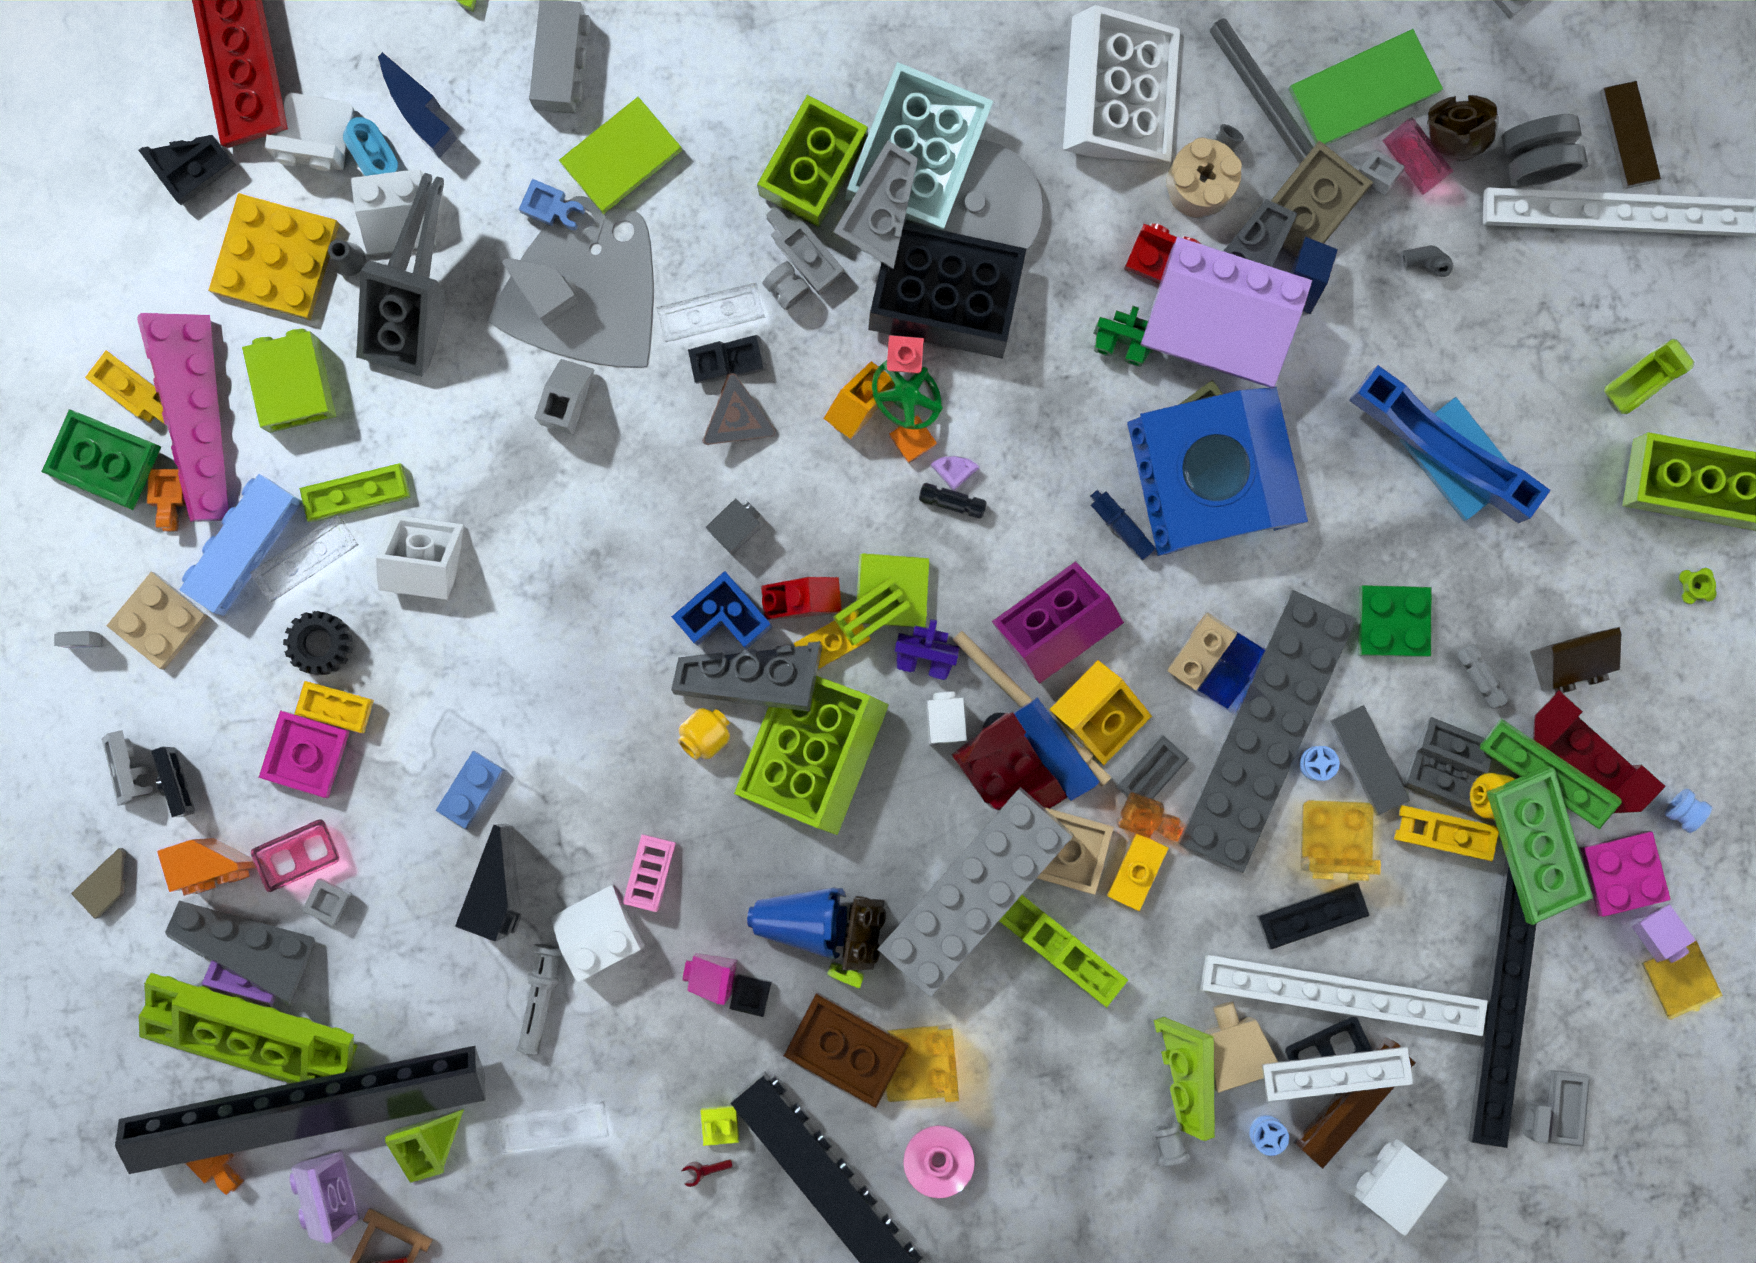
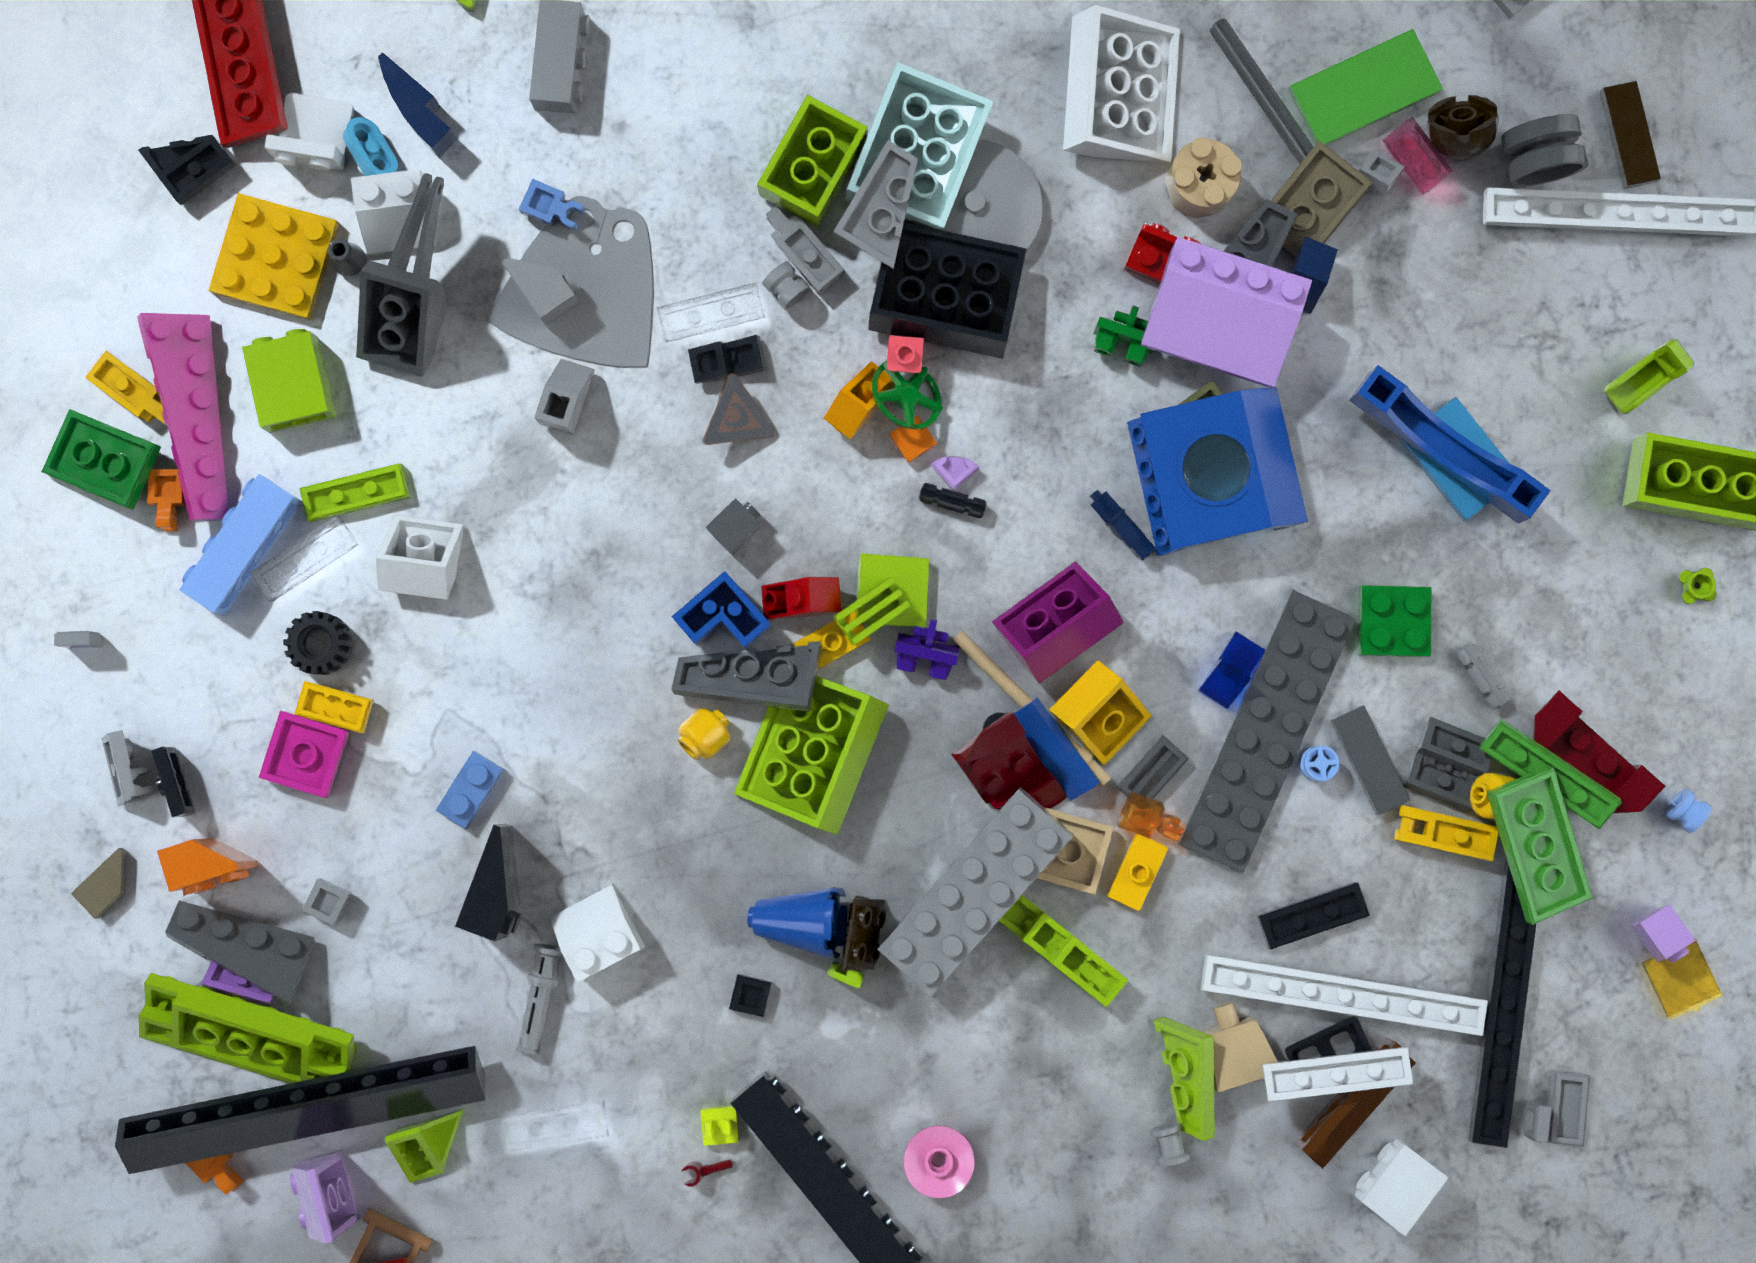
tan plate [106,572,208,670] -> none
clear pink piece [251,819,340,892] -> none
lime tile [559,96,682,215] -> none
bright pink slope [623,834,676,912] -> none
dark pink slope [683,953,737,1005] -> none
reddish brown tile [783,992,910,1108] -> none
clear yellow bracket [886,1024,959,1102] -> none
white brick [926,692,967,745] -> none
tan plate [1167,613,1237,690] -> none
dark grey hinge [1213,124,1244,152] -> none
light blue wheel [1249,1115,1289,1156] -> none
clear yellow bracket [1301,800,1381,881] -> none
dark grey arm [1402,245,1454,277] -> none
dark brown slope [1530,627,1622,693] -> none
dark pink plate [1580,831,1671,917] -> none

